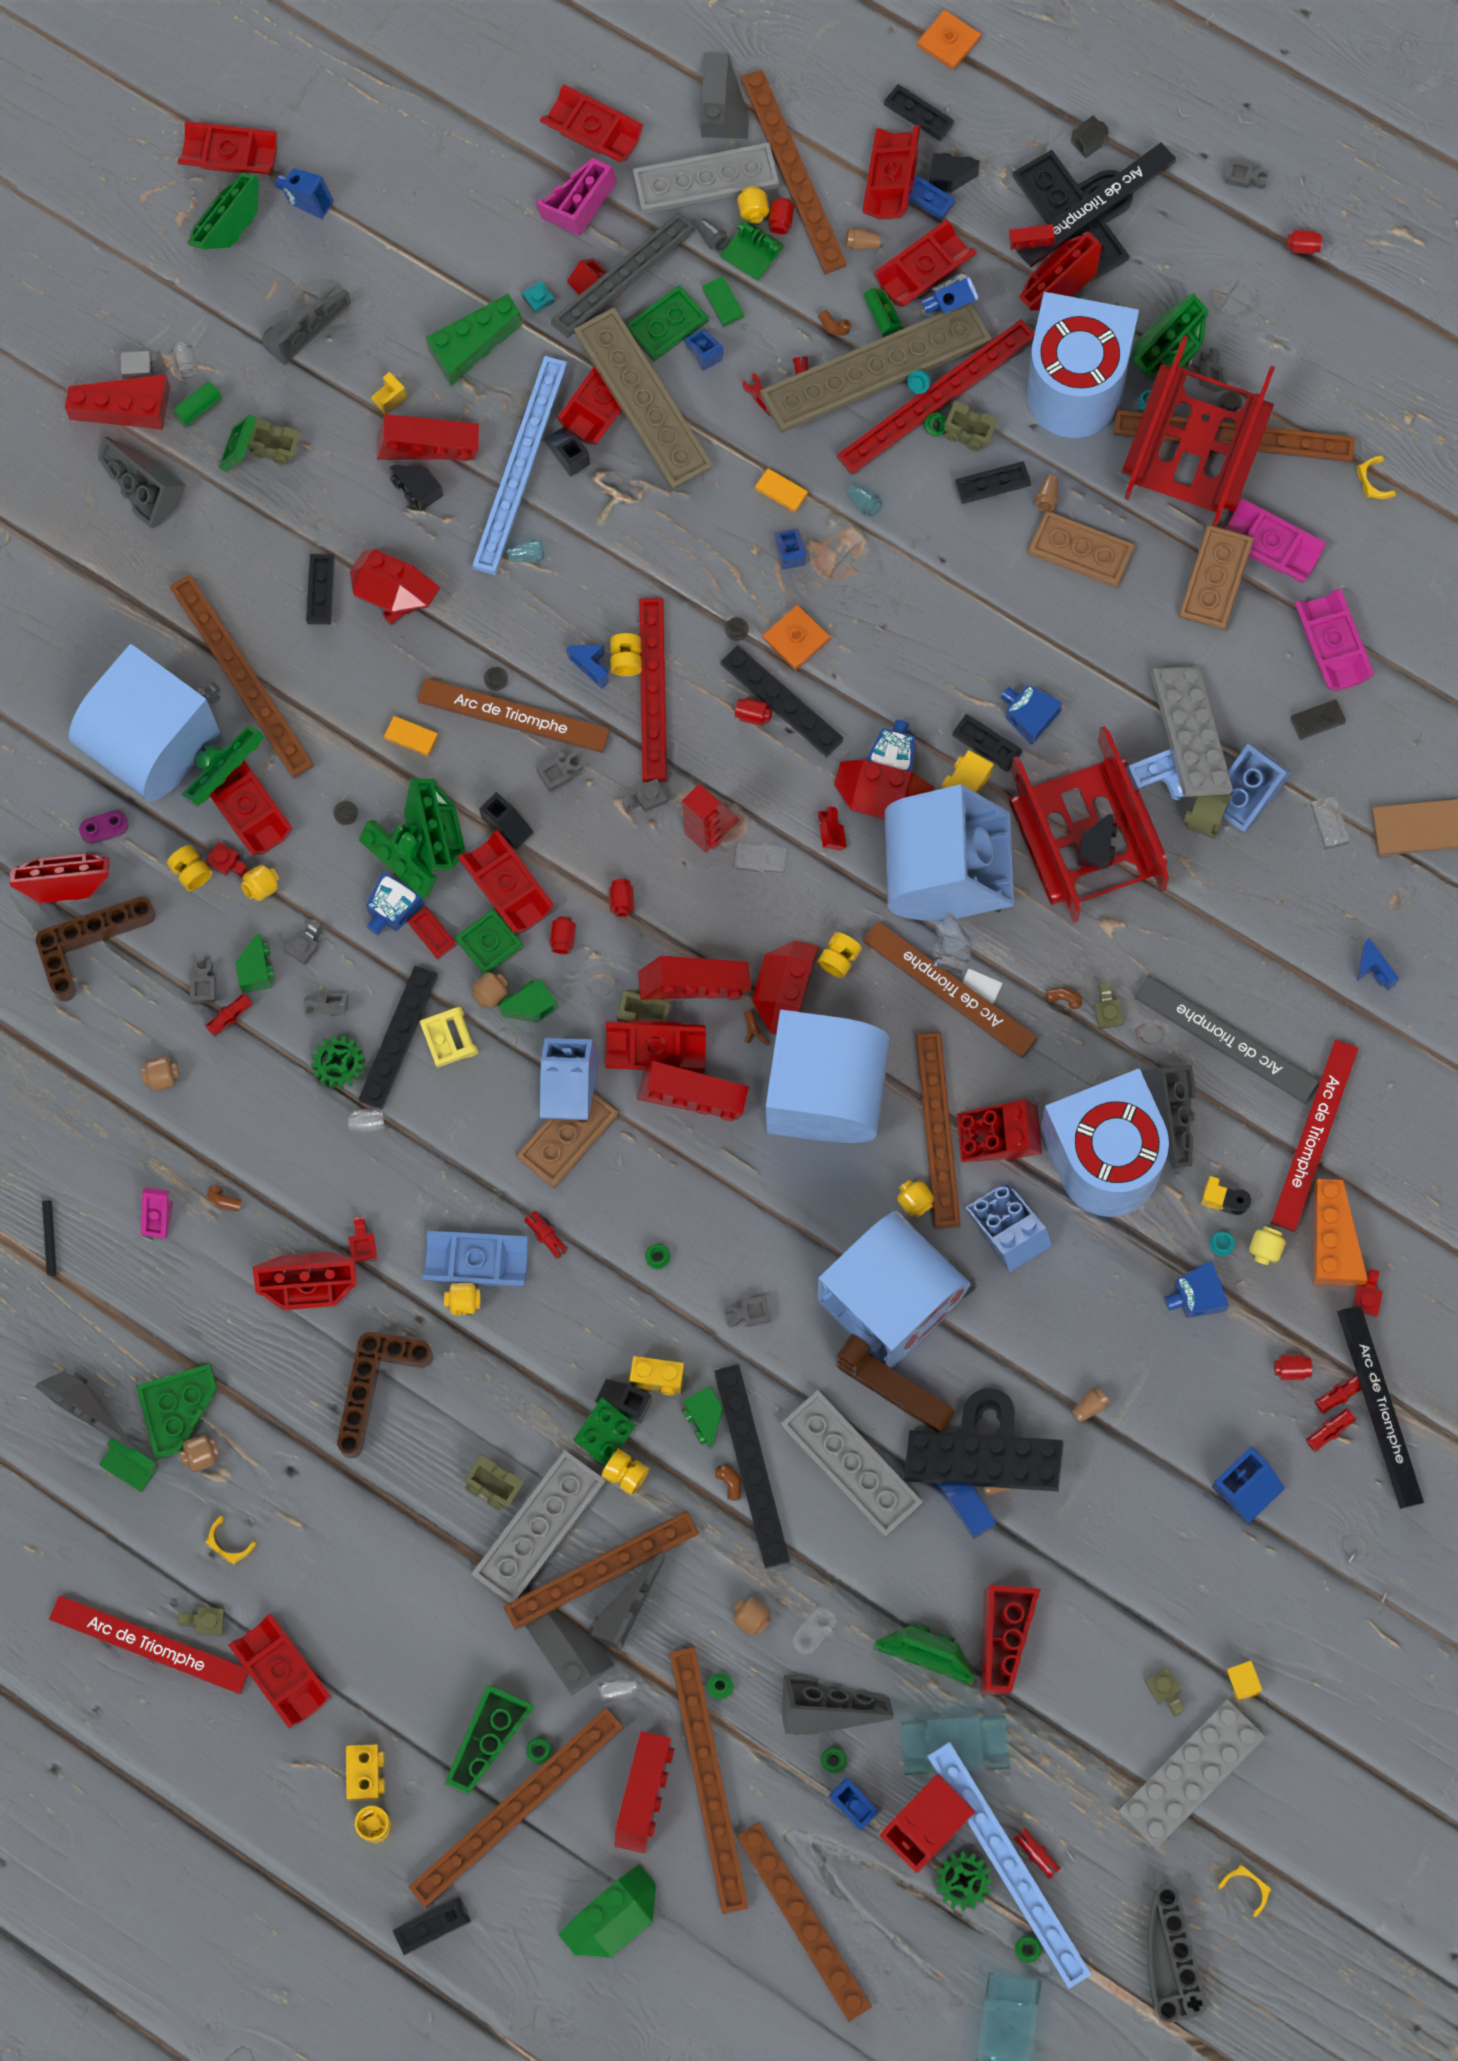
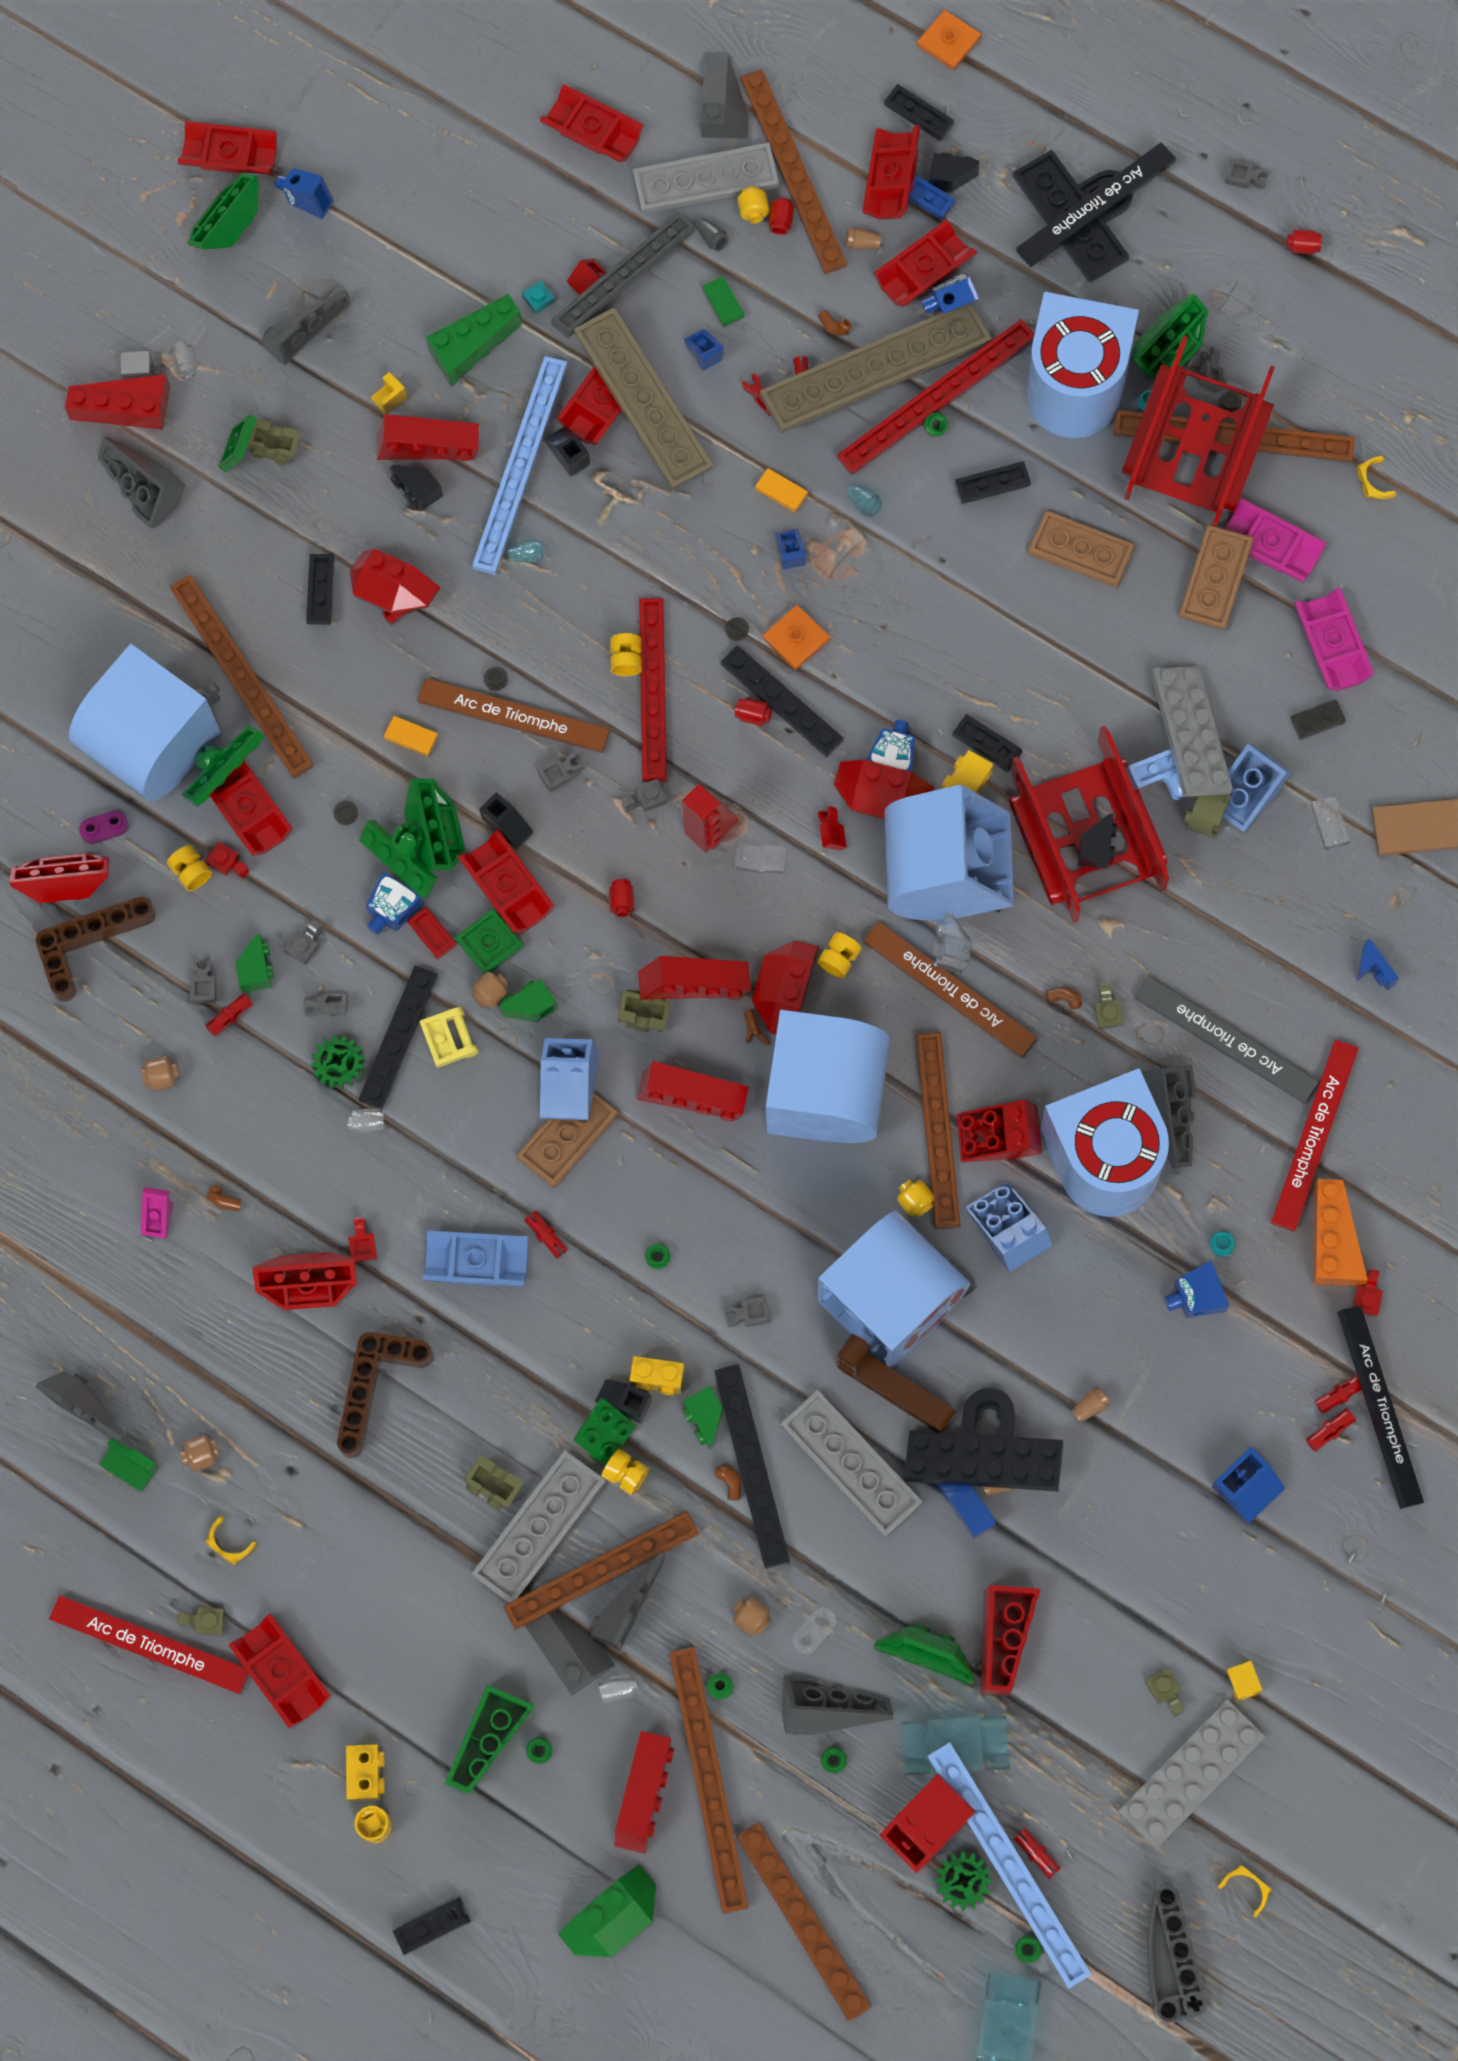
black bar [42,1200,57,1276] -> none
green plate [136,1364,218,1460] -> none
green brick [174,381,222,427] -> none
yellow head [241,865,279,901] -> none
dark orange plate [408,1708,623,1908] -> none
yellow head [444,1283,480,1316] -> none
dark pink wedge [536,158,617,236] -> none
red brick [549,916,576,955] -> none
blue slope [566,645,609,689] -> none
red piece [605,1020,706,1073] -> none
green tile [625,285,709,362] -> none
green hinge [720,221,785,281] -> none
blue slope [828,1777,879,1831] -> none
green brick [863,288,904,338] -> none
teal plate [907,370,931,394] -> none
olive cylinder [944,401,998,451] -> none
white sticker [963,969,1003,1004] -> none
blue torso [1001,685,1062,745] -> none
red piece [1008,224,1055,250] -> none
red wedge [1019,231,1102,311] -> none
medium nougat cone [1034,475,1059,512] -> none
clear smoke brick [1071,115,1109,158] -> none
leg [1200,1176,1251,1215] -> none
light yellow head [1249,1226,1286,1266] -> none
red brick [1274,1355,1312,1381] -> none

